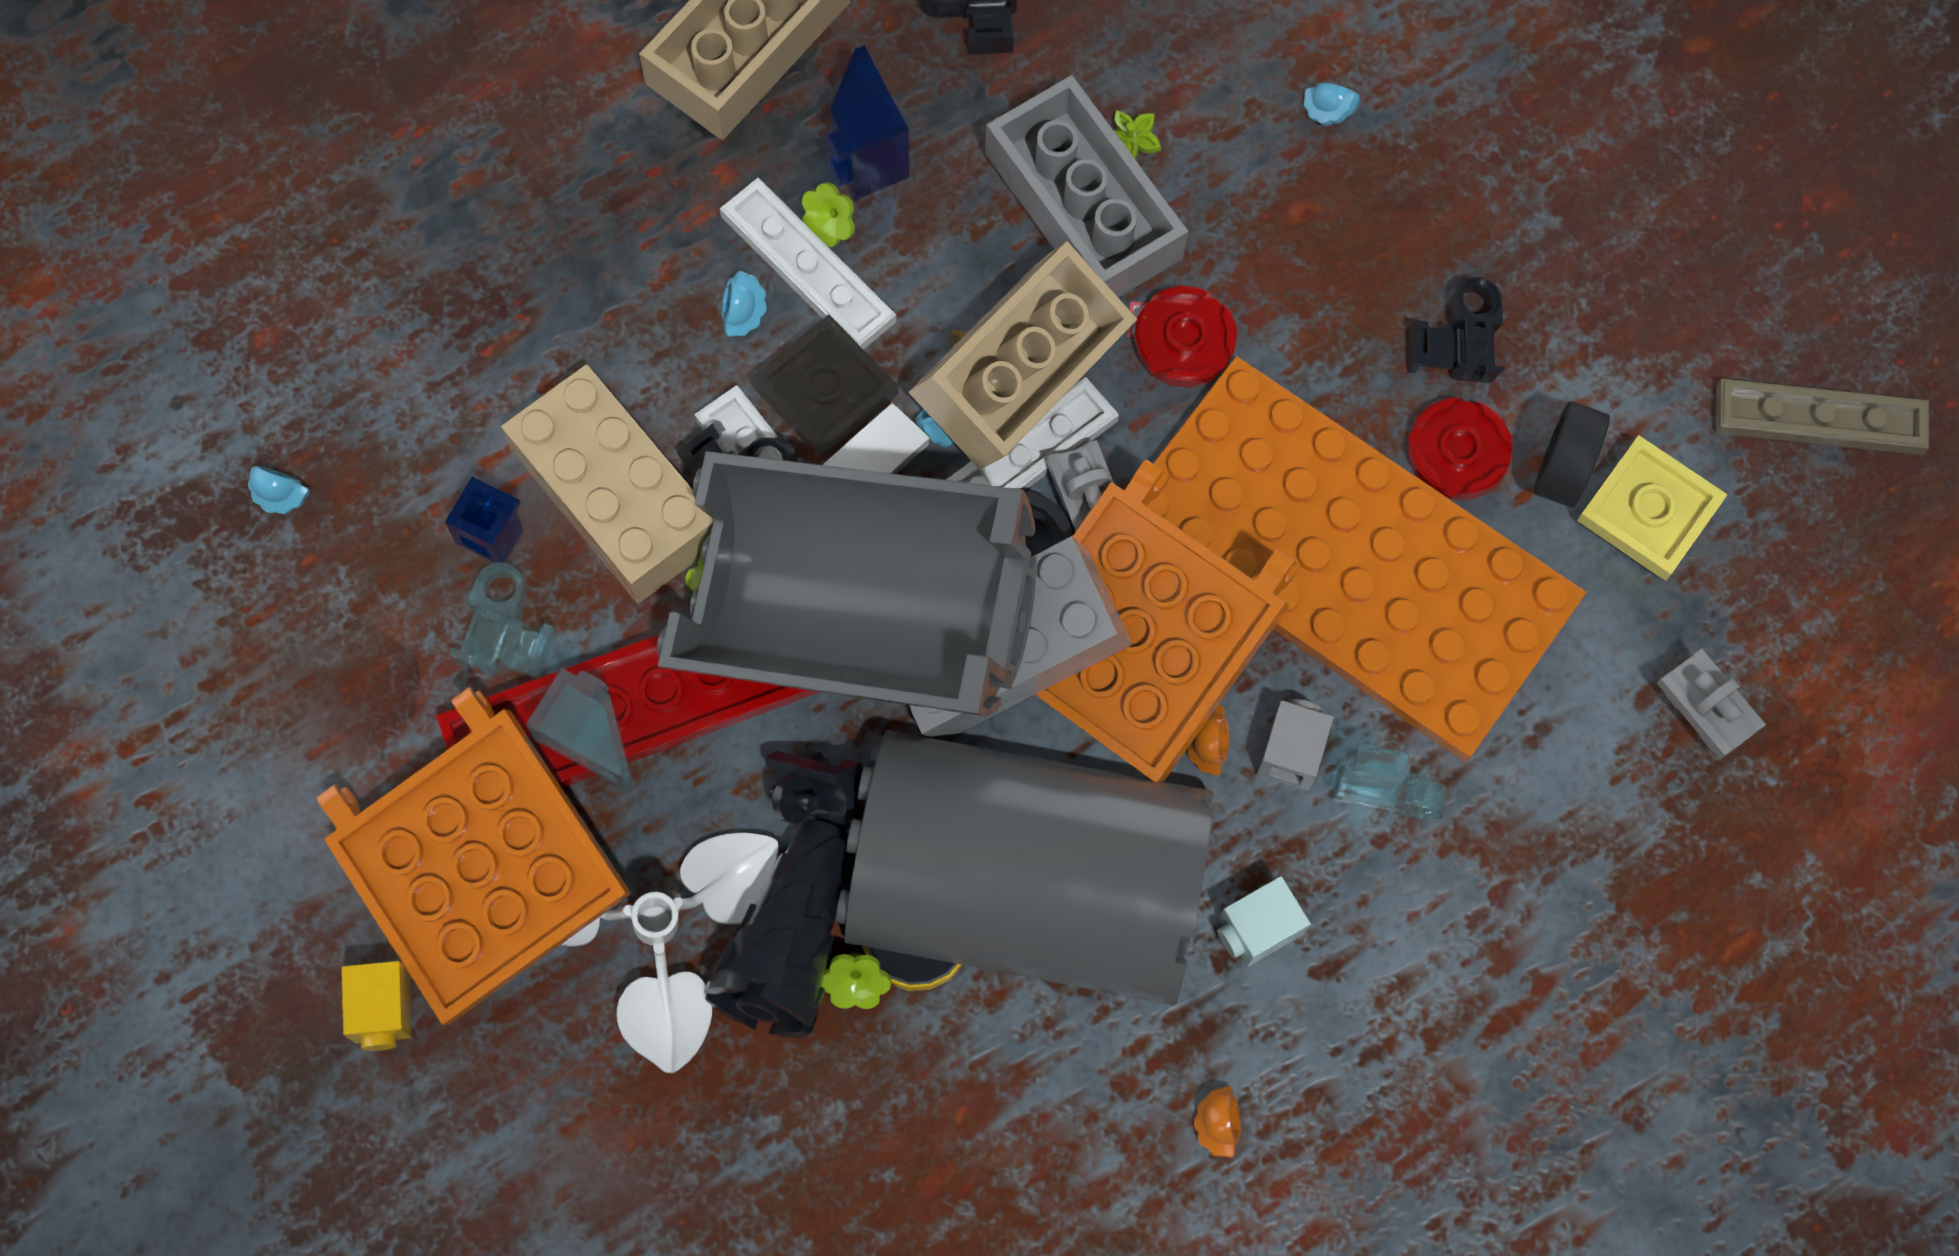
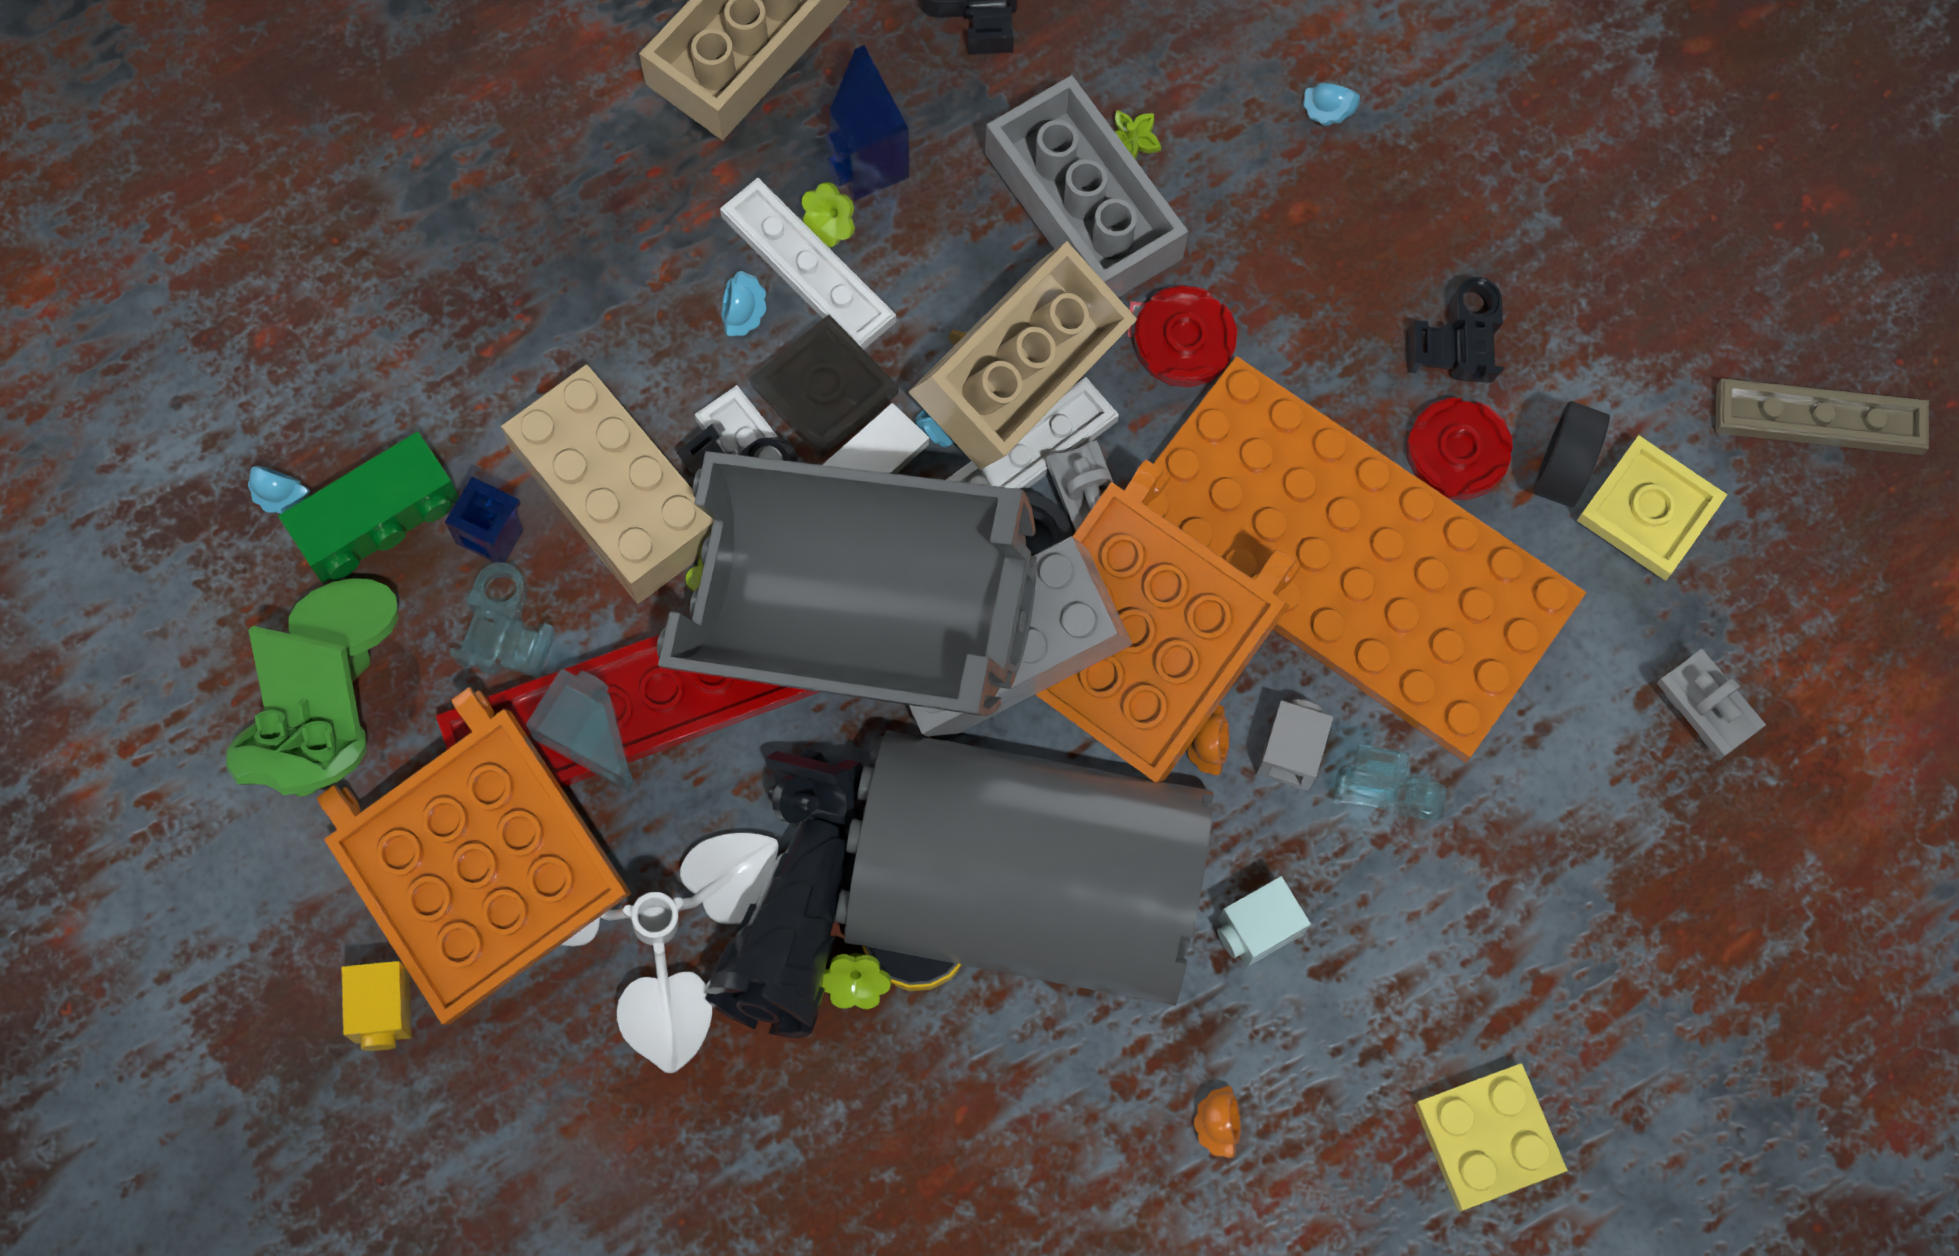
none -> bright green piece [226,578,399,797]
none -> green brick [278,431,460,584]
none -> light yellow plate [1414,1063,1567,1213]

